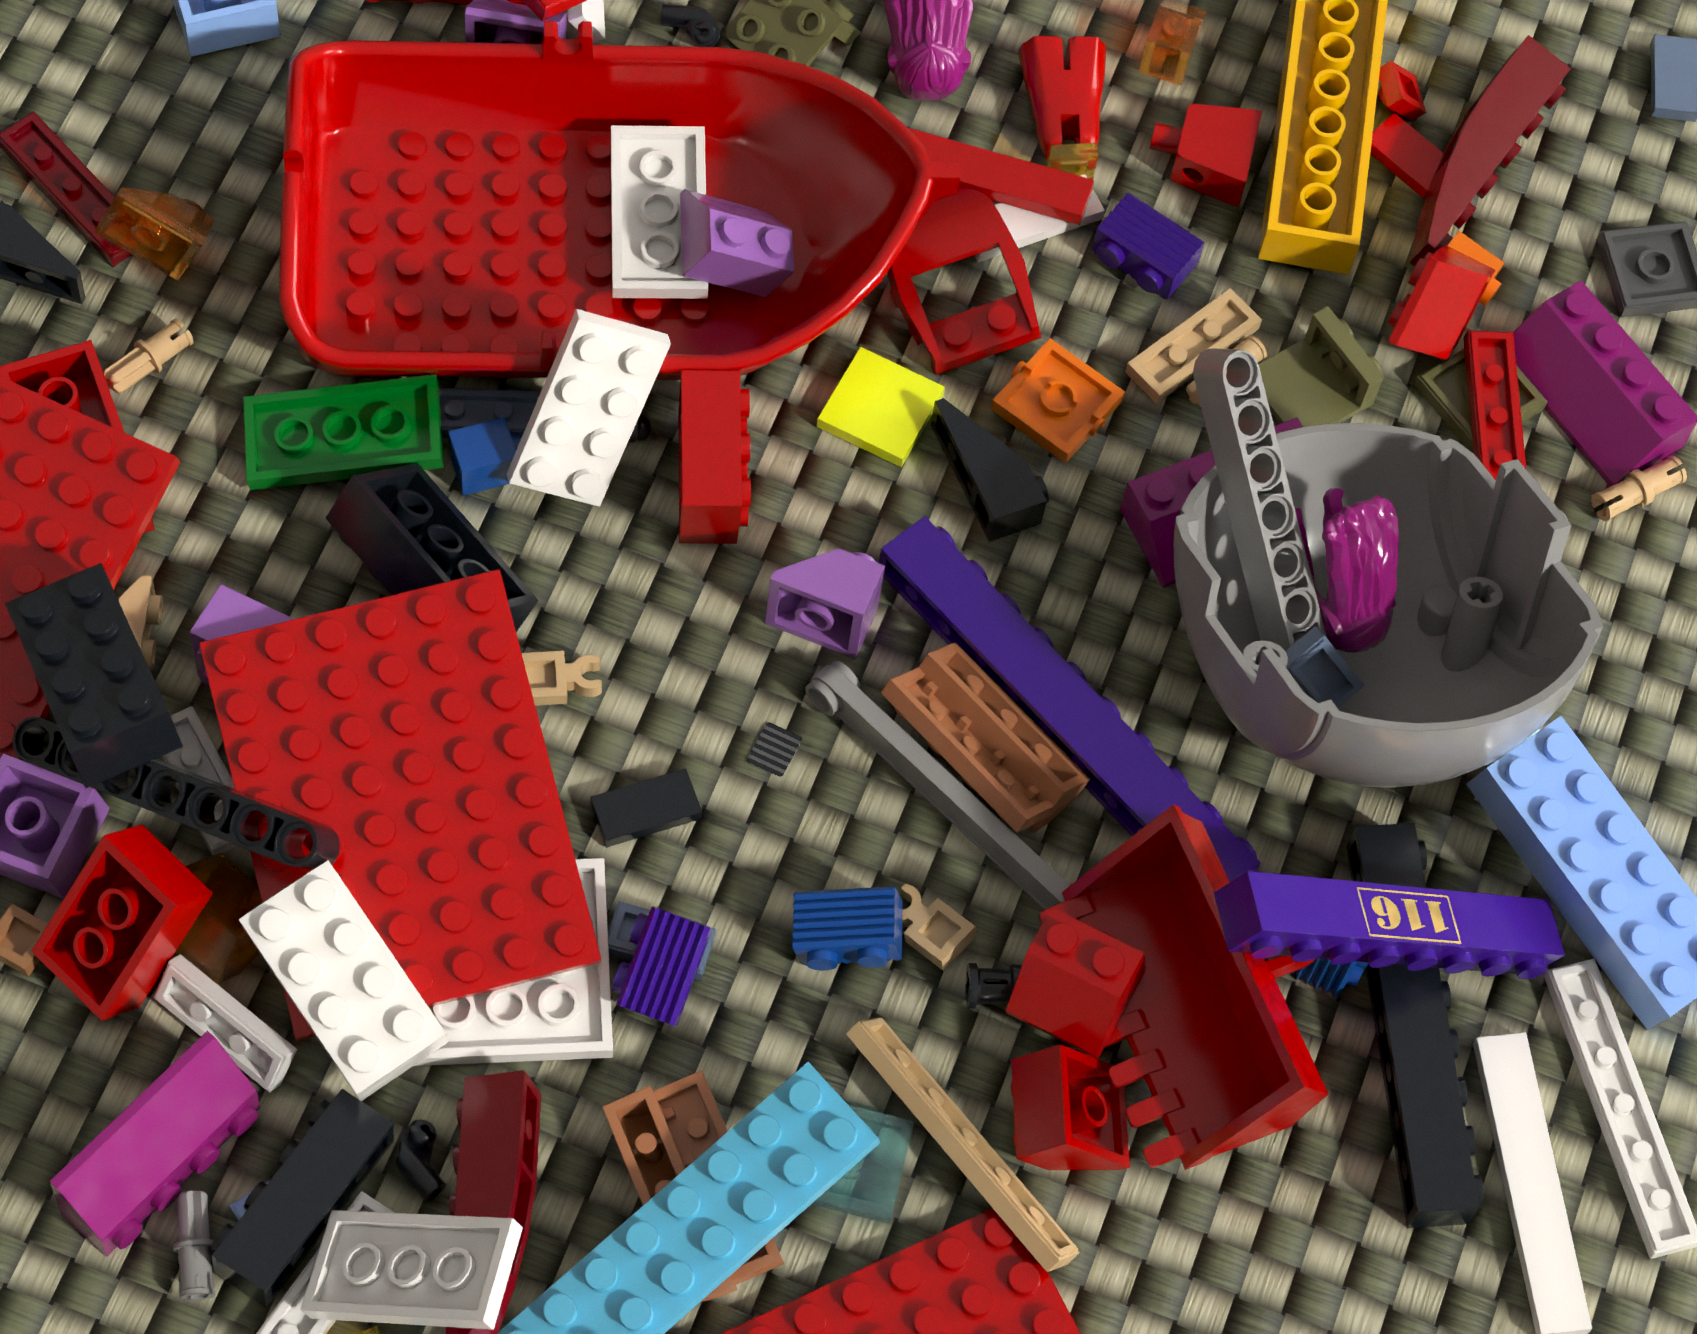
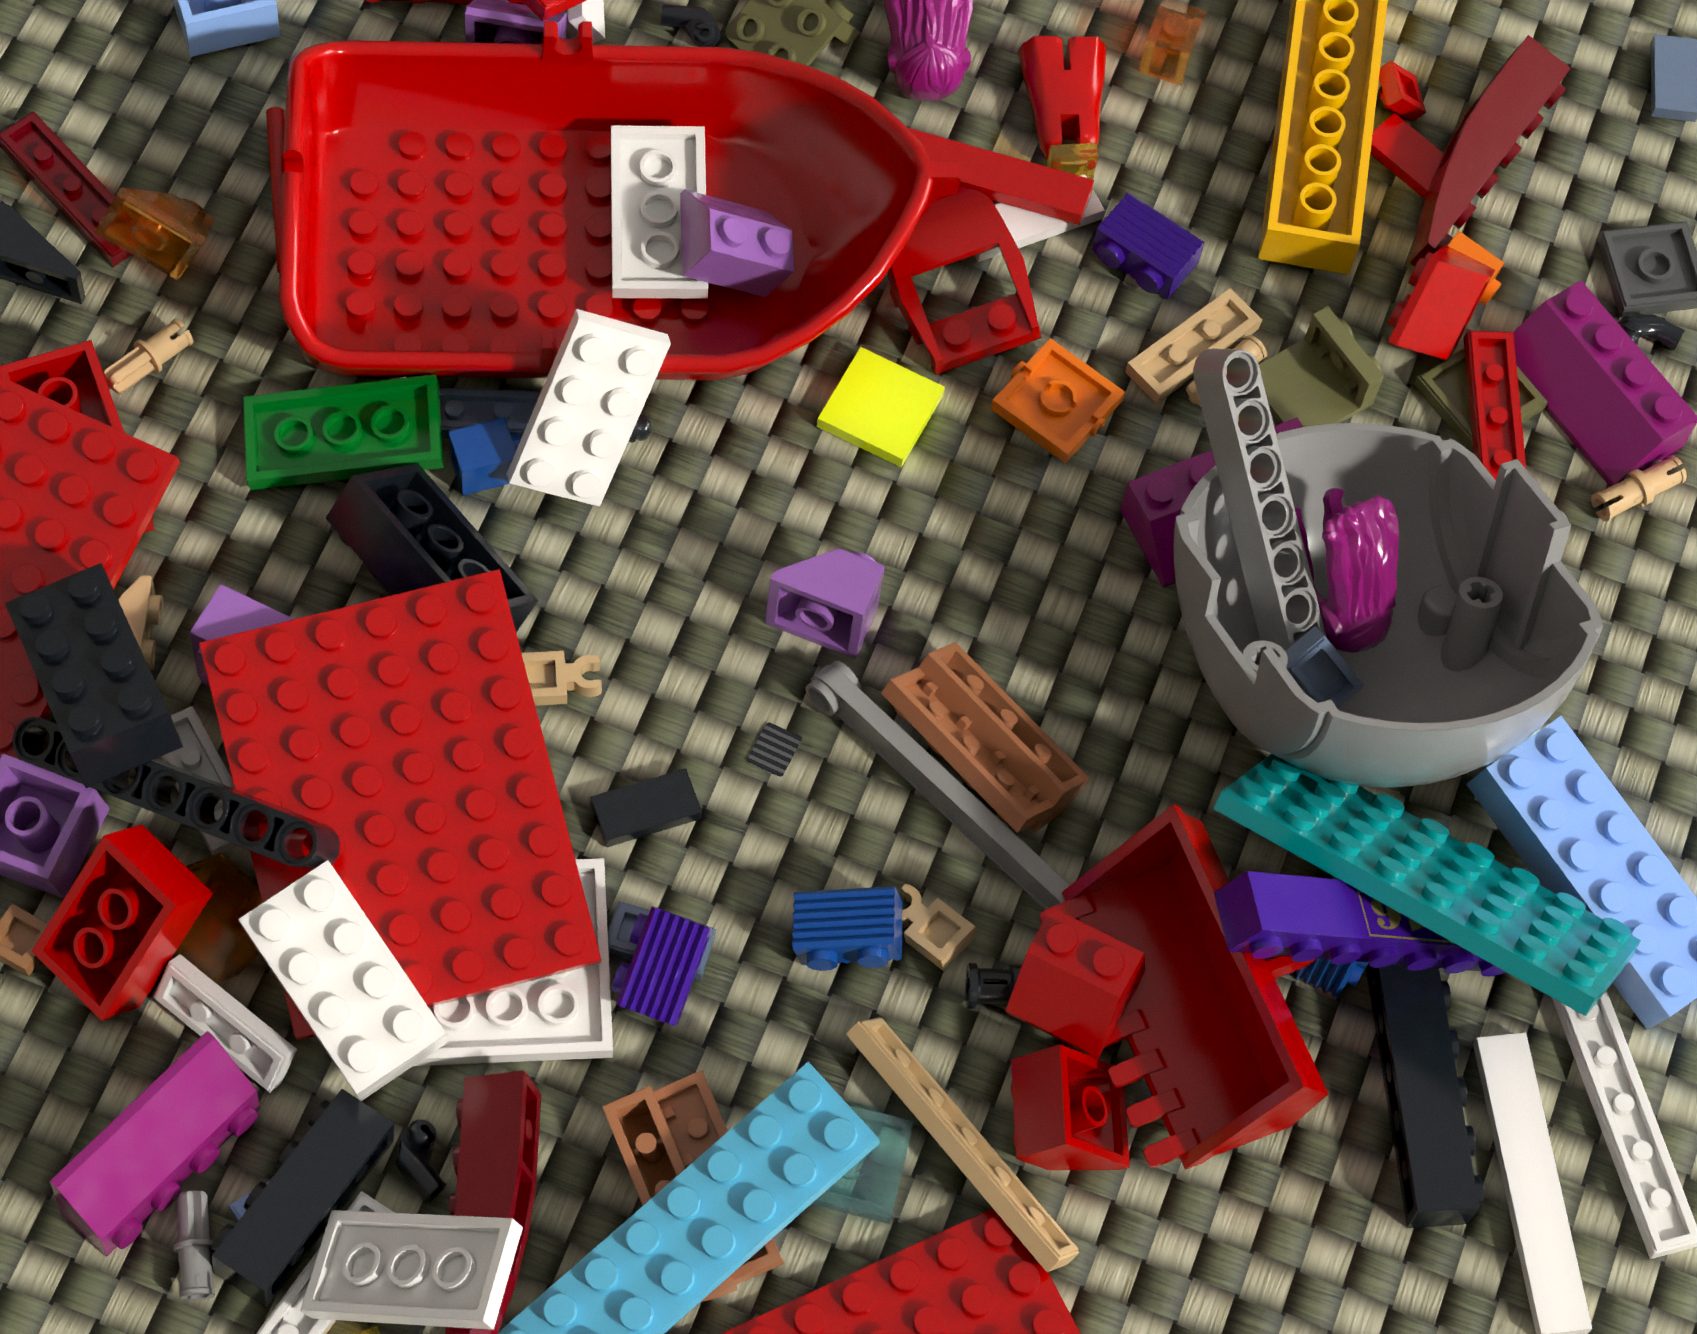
red brick [678,370,751,544] -> none
dark purple brick [879,516,1261,882] -> none
black slope [930,398,1049,542] -> none
red torso [1149,104,1262,207] -> none
none -> red bar [266,107,285,273]
none -> teal plate [1213,754,1641,1016]
none -> black arm [1618,314,1685,351]

